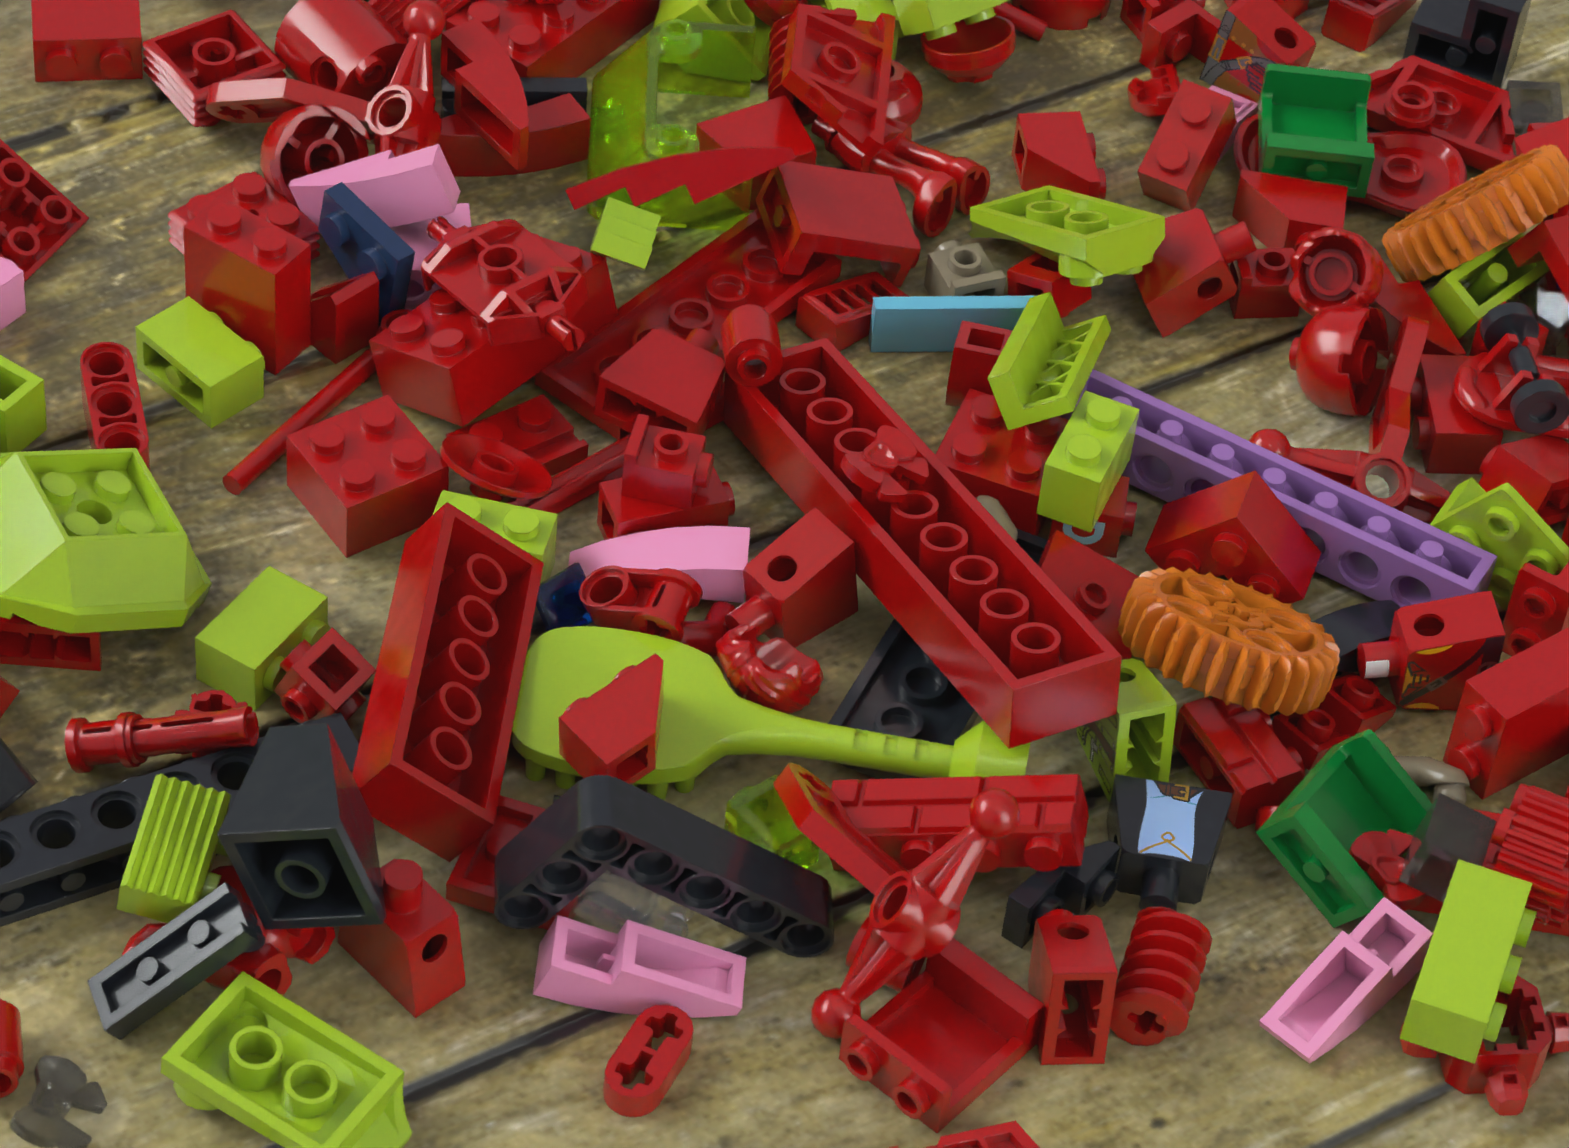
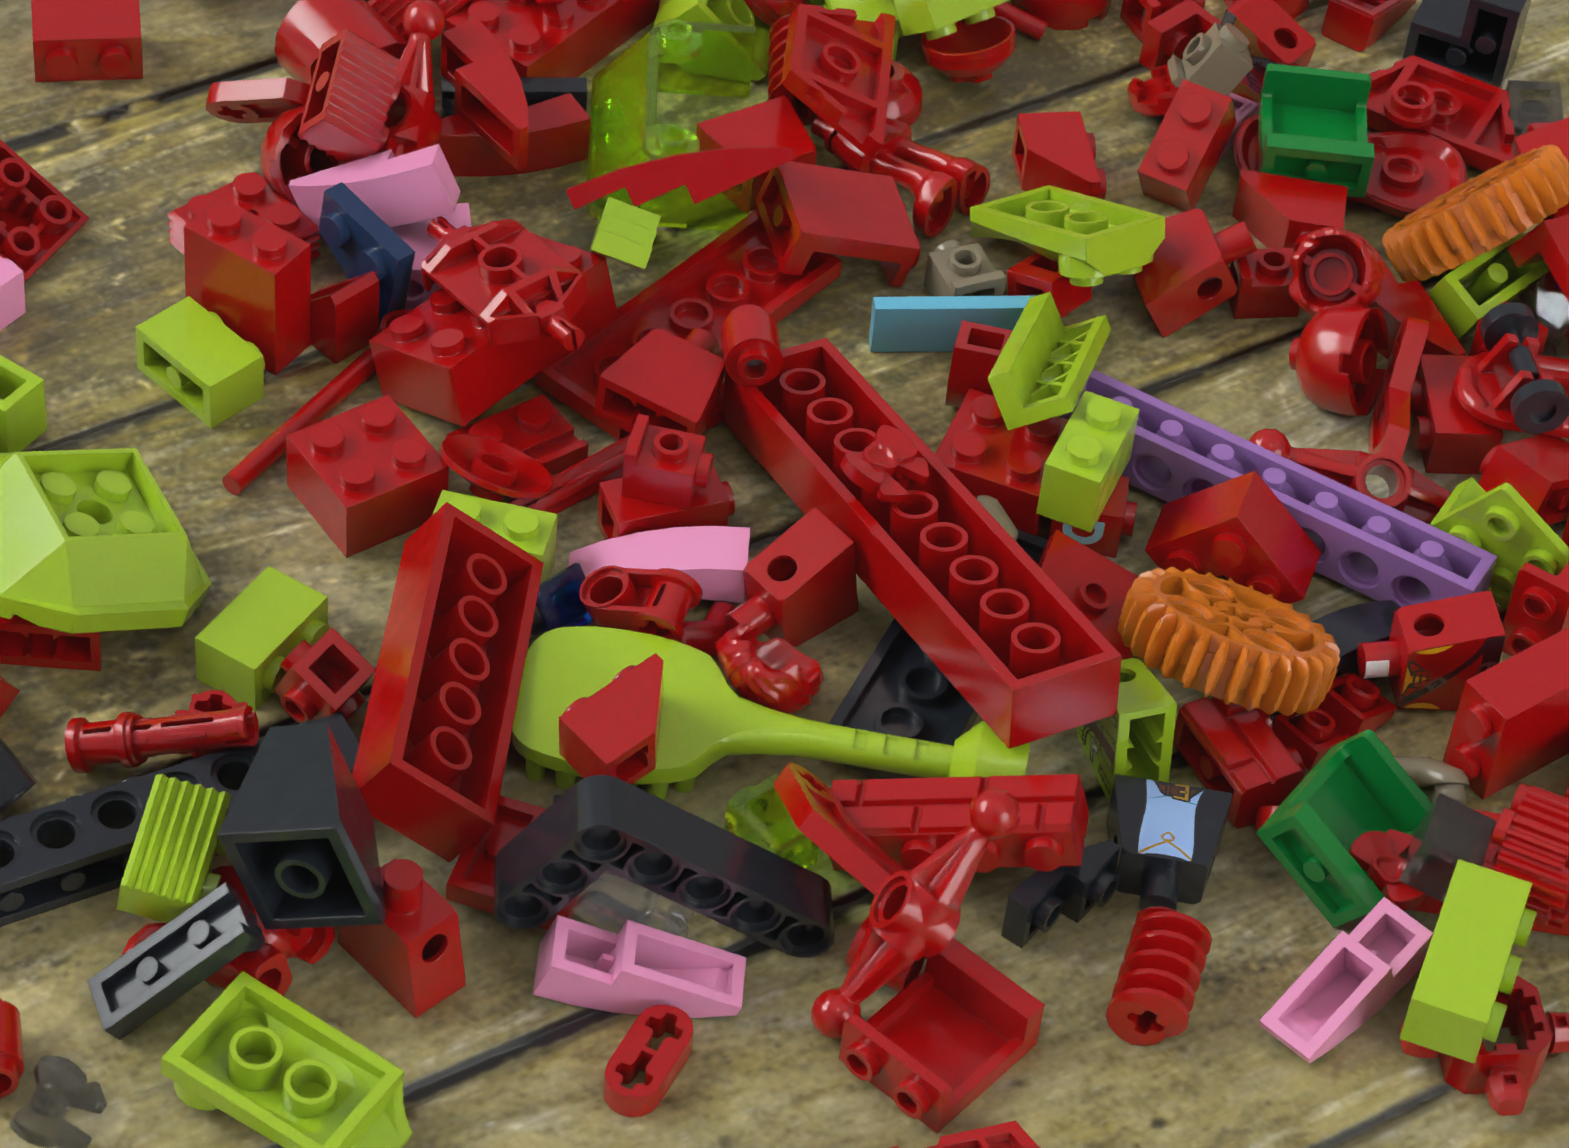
red beam [80,342,150,471] -> none
red brick [142,9,286,127] -> none
red slope [795,271,909,352] -> none
red torso [1028,909,1118,1065] -> none
none -> red brick [298,28,402,164]
none -> dark tan brick [1167,22,1253,96]

